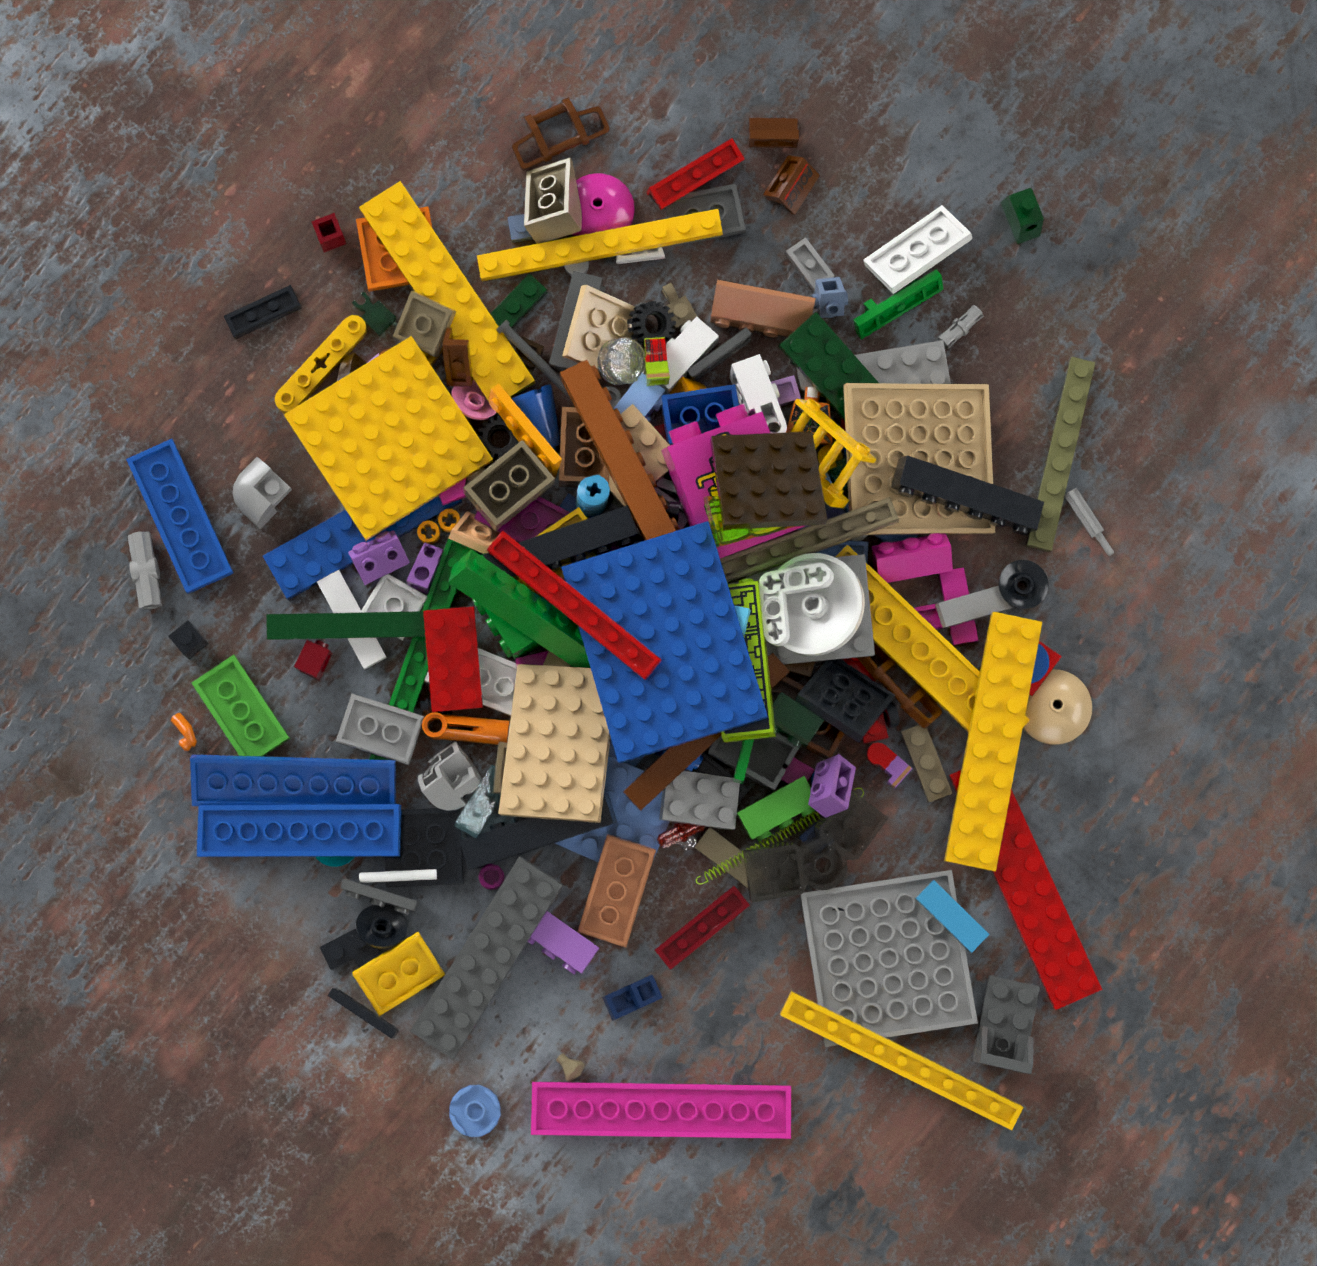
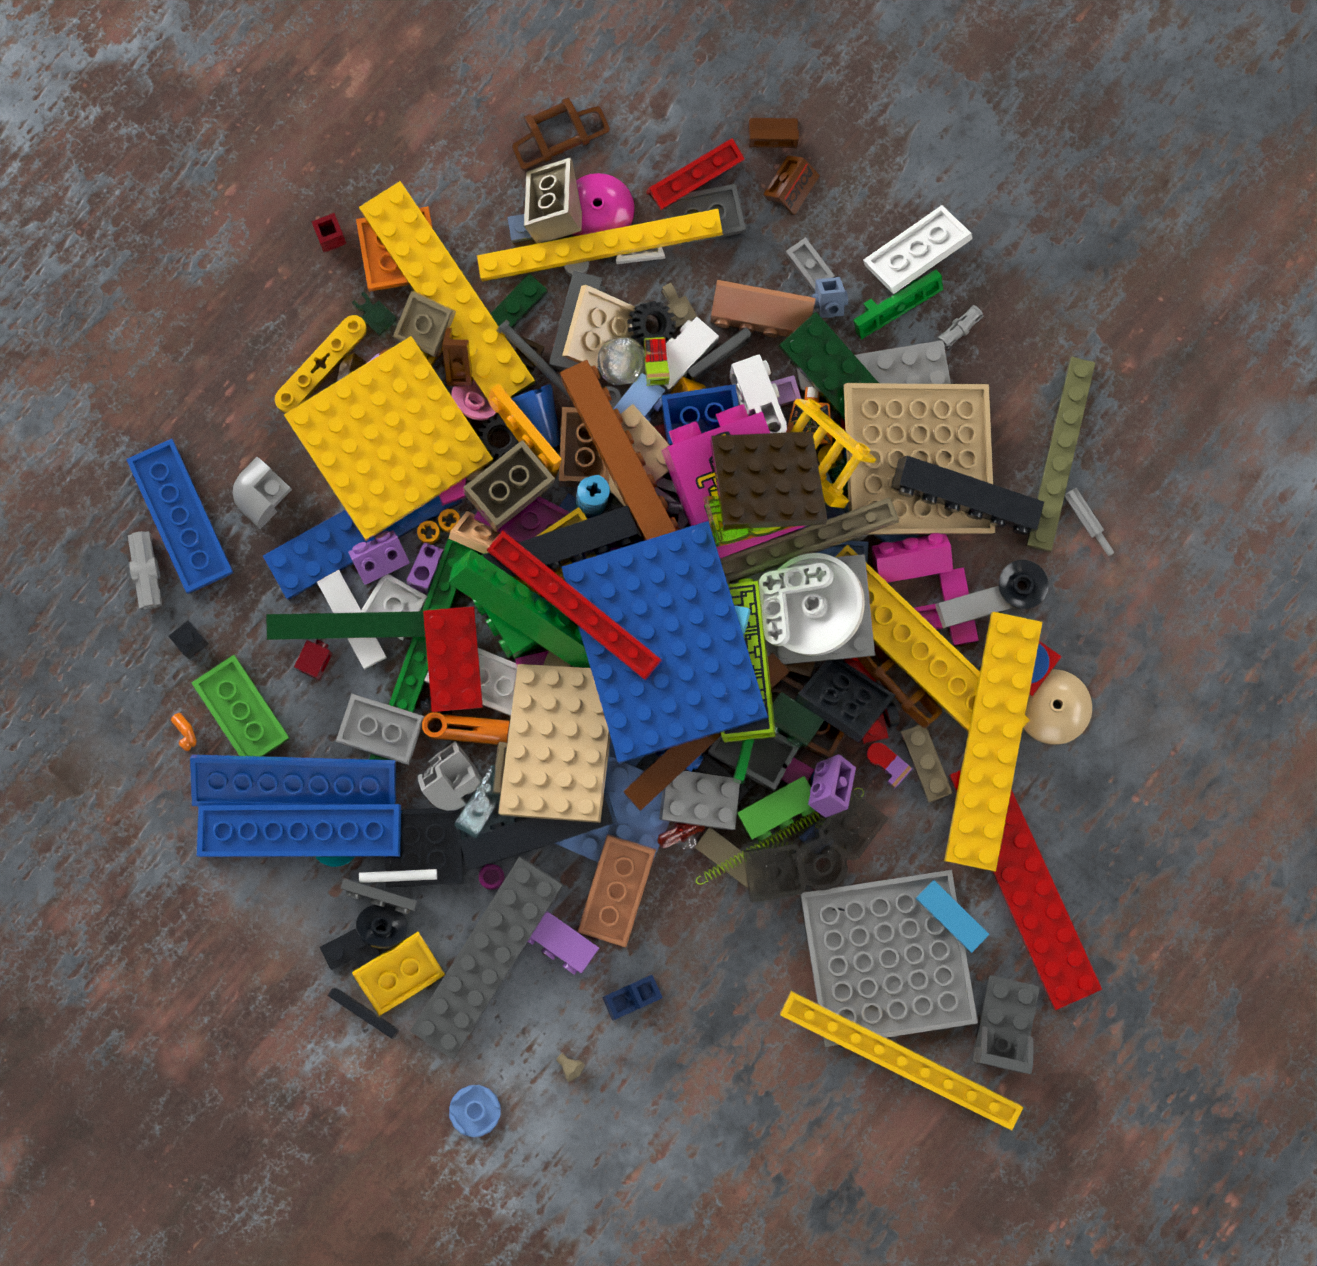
black tile [224,285,302,340] -> none
dark pink plate [531,1082,791,1139] -> none
dark red plate [655,886,750,970] -> none
dark green torso [1001,188,1044,245] -> none

